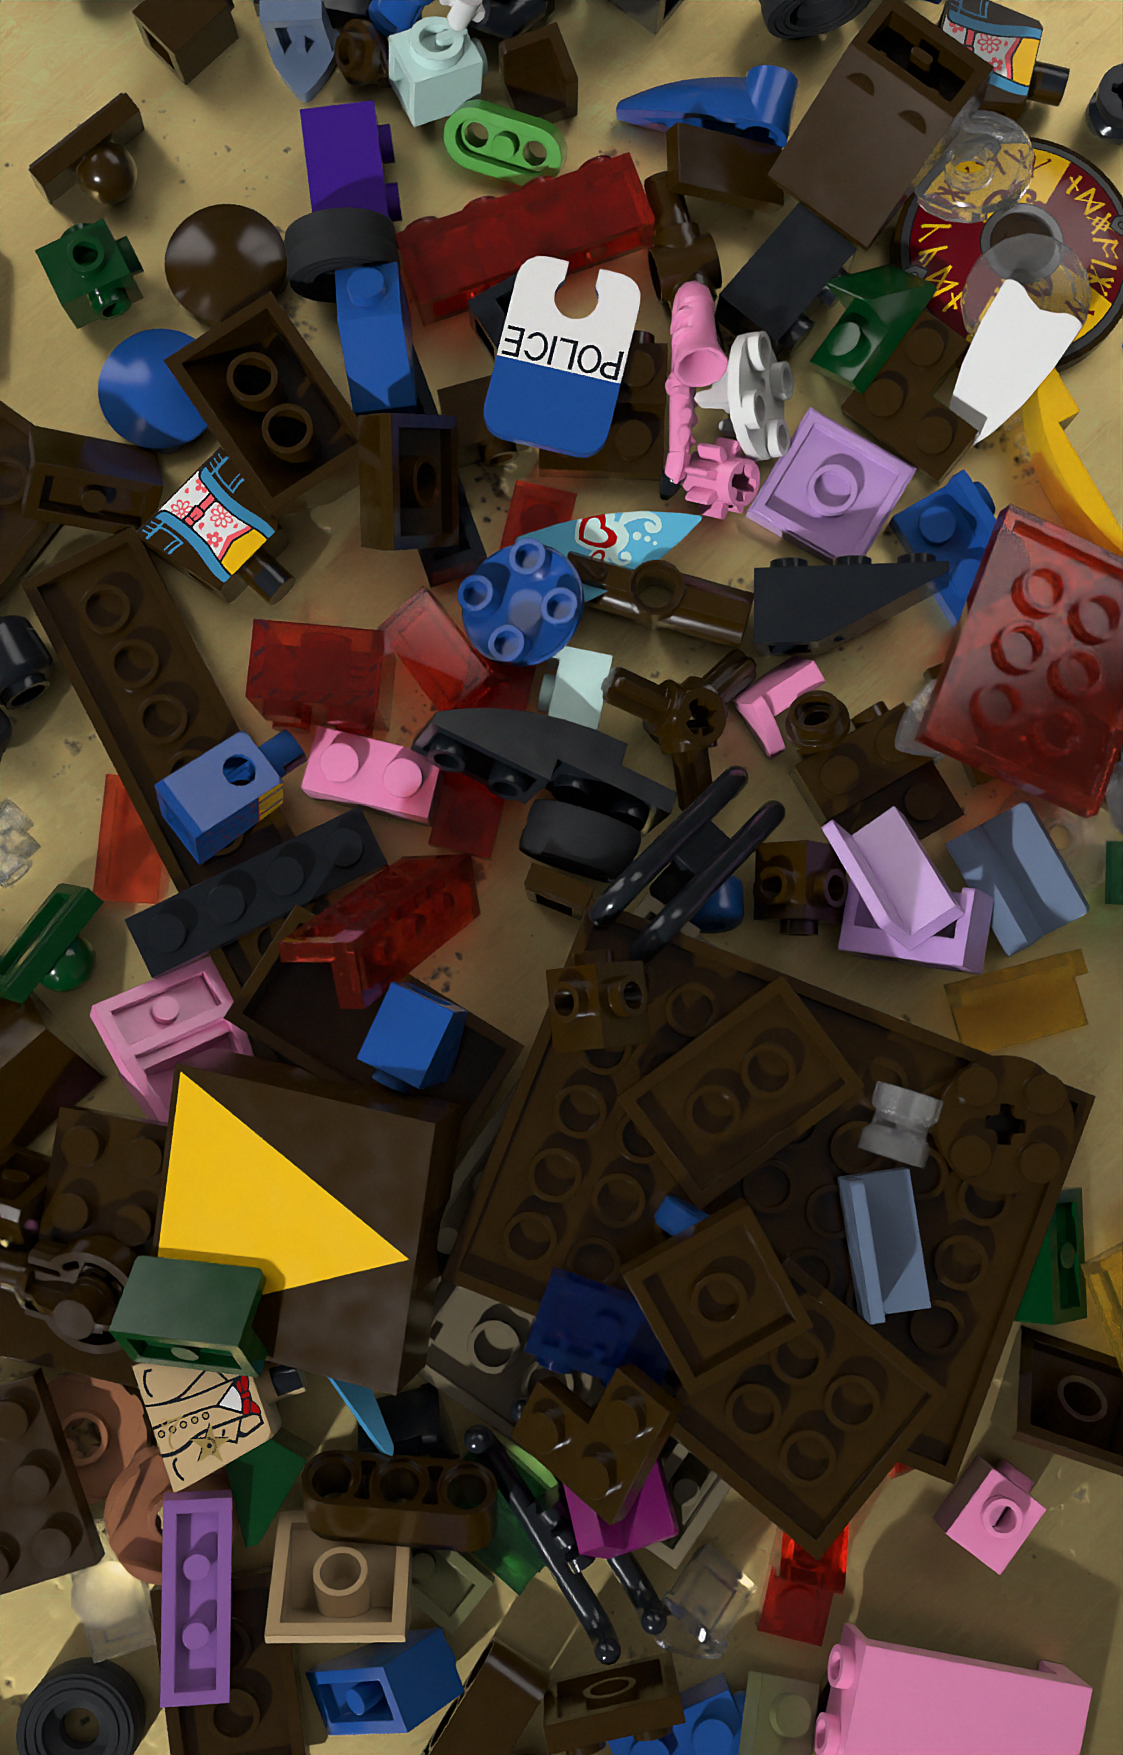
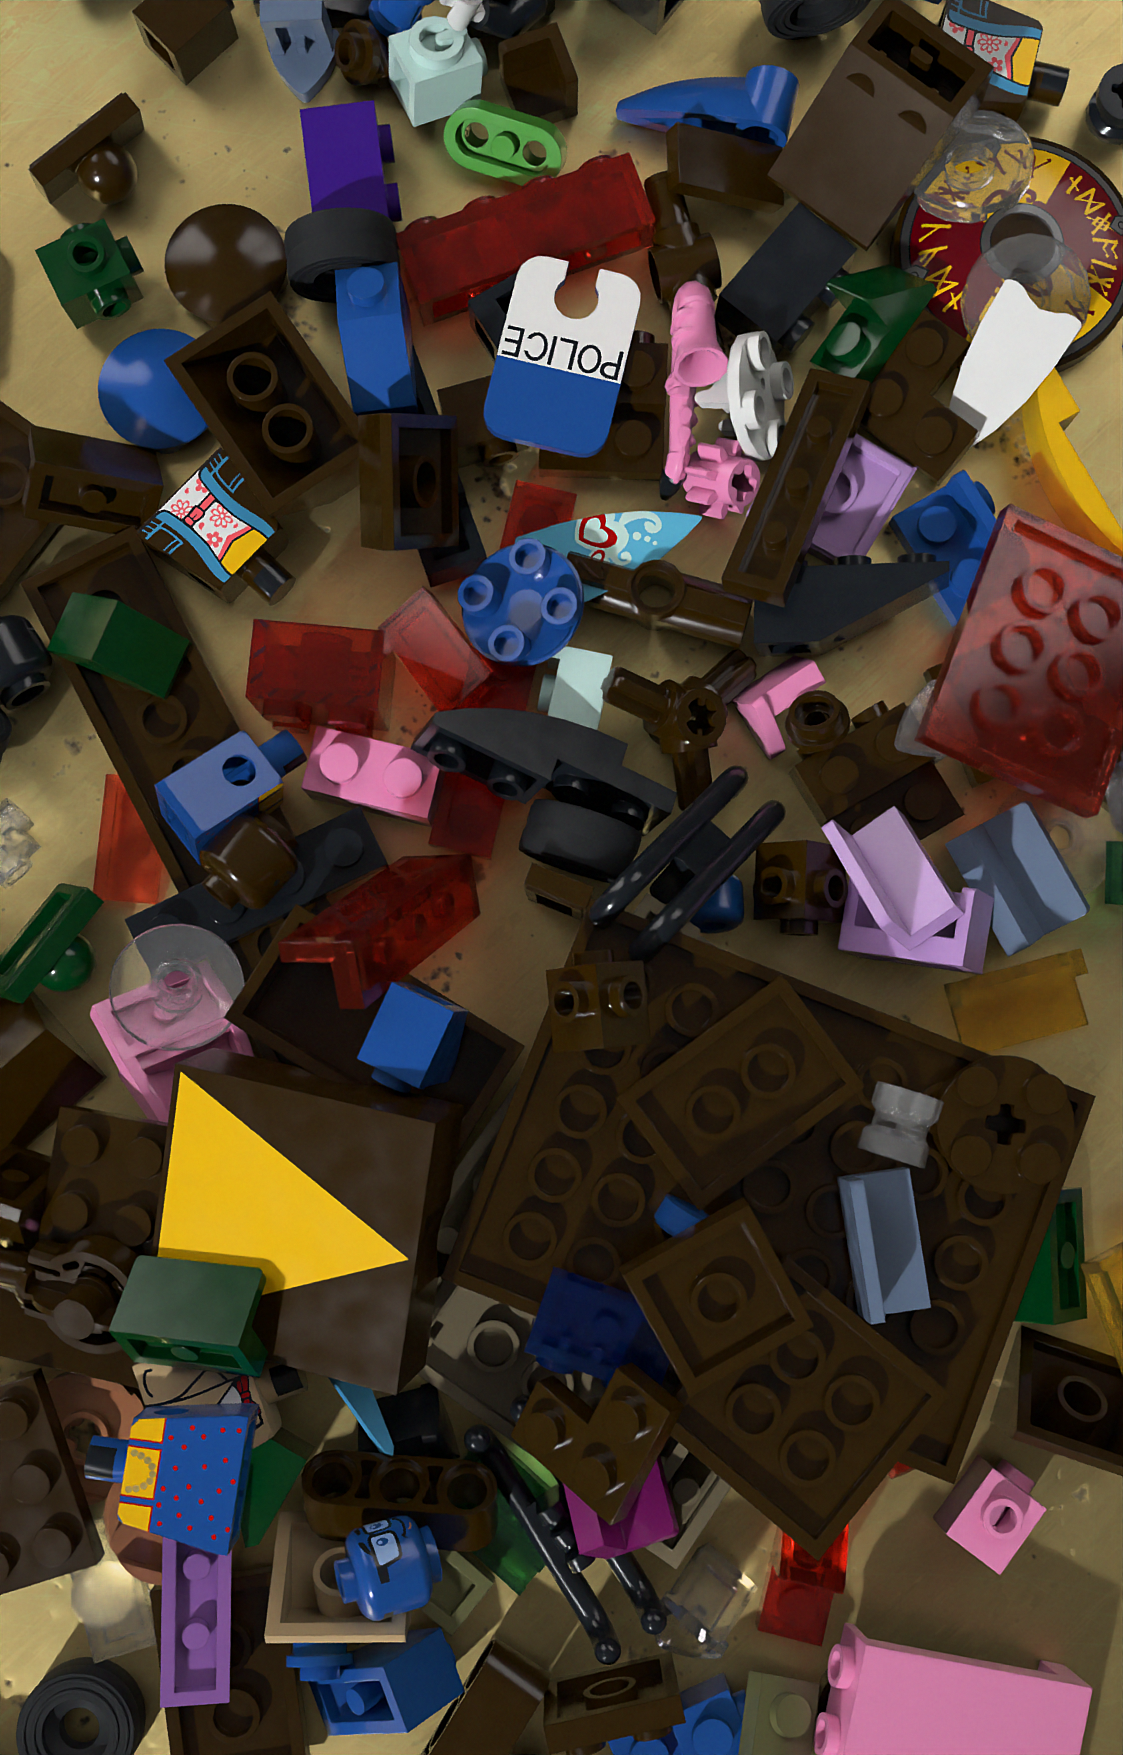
none -> dark green slope [47,592,192,700]
none -> blue torso [84,1403,259,1556]
none -> clear dish [109,924,244,1051]
none -> dark brown head [199,811,299,910]
none -> blue plate [286,1643,354,1681]
none -> blue head [334,1515,442,1621]
none -> dark brown plate [721,368,871,607]

